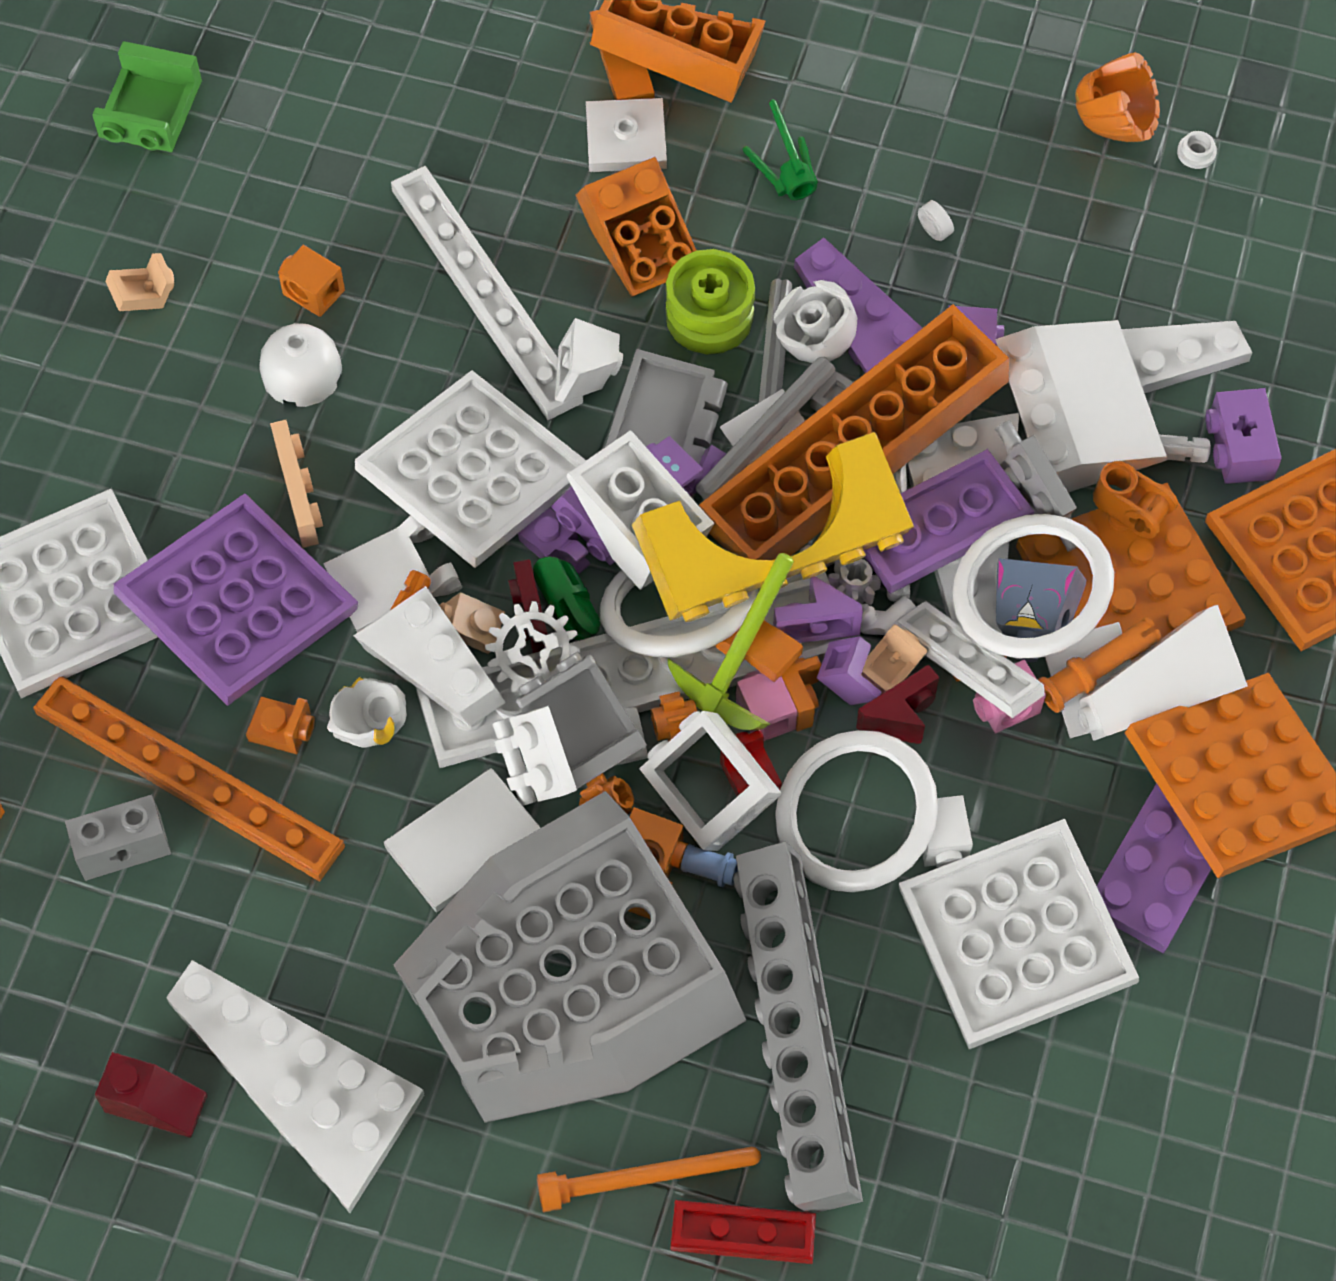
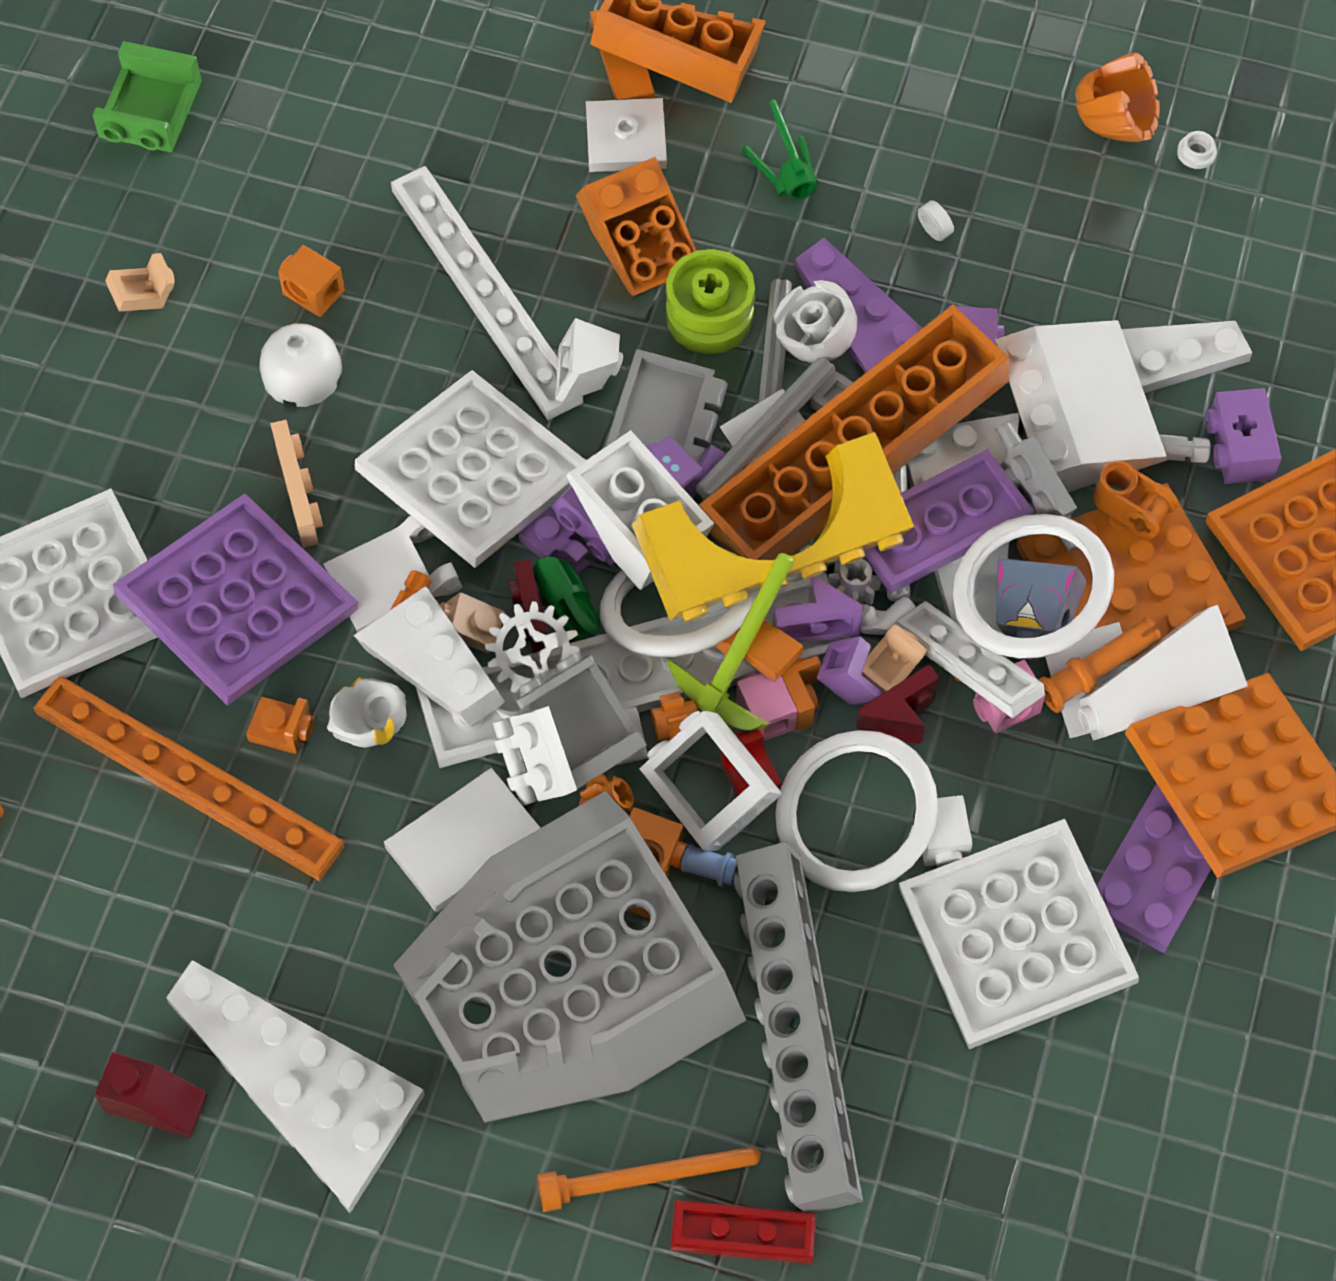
light grey brick [65,794,171,881] -> none

